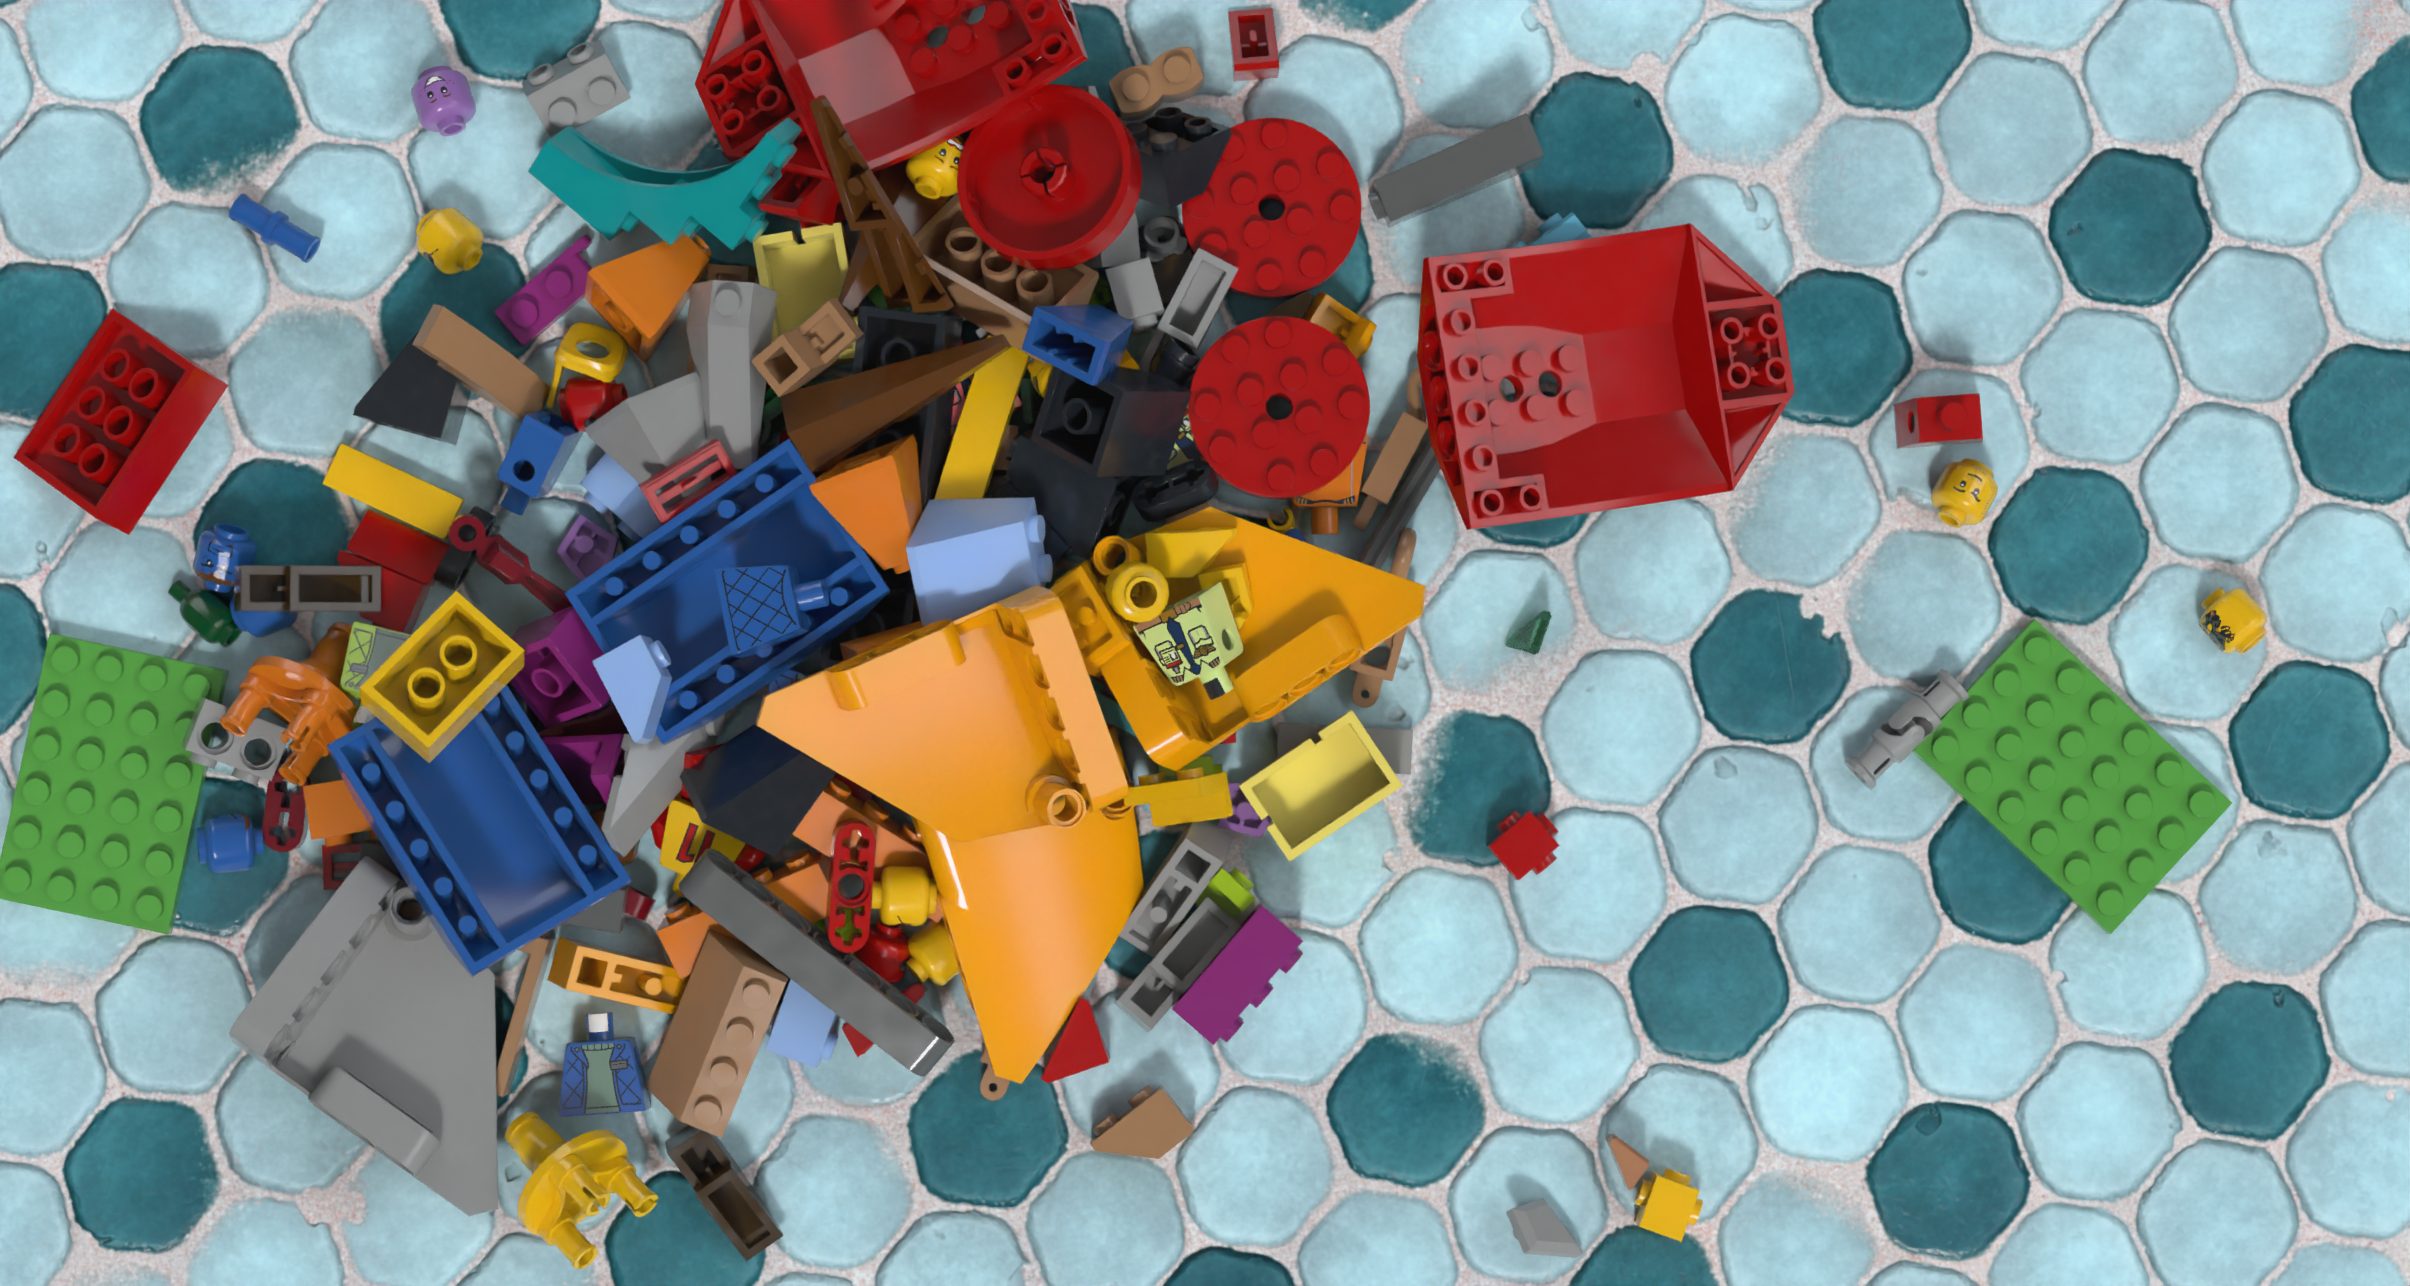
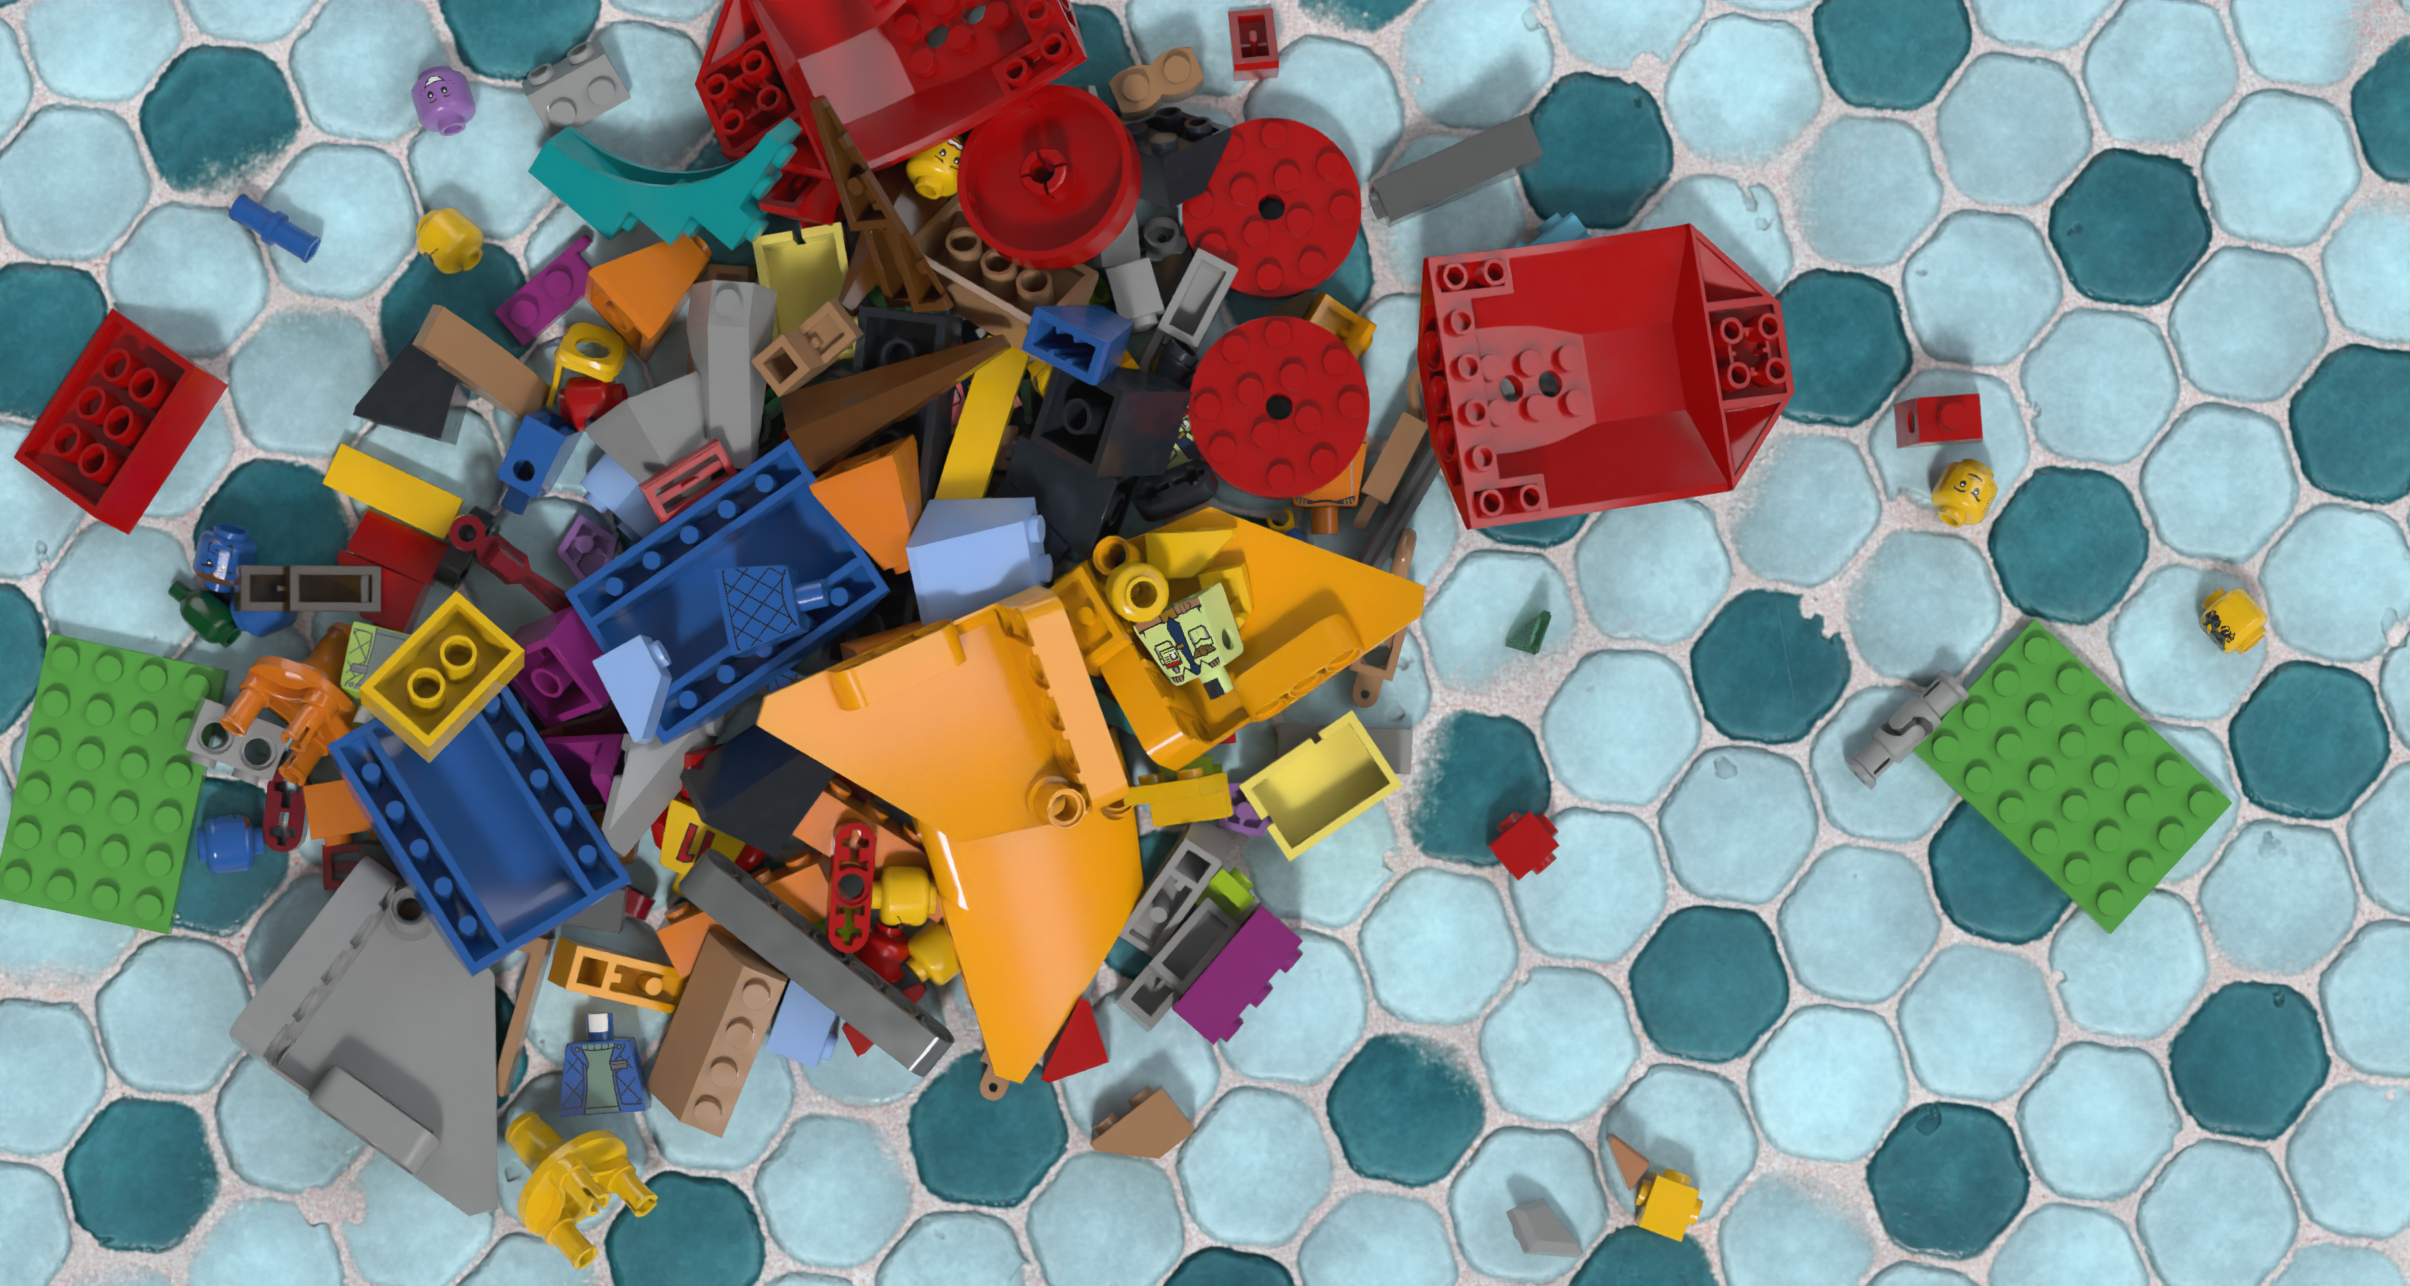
dark brown slope [665,1125,783,1262] -> none

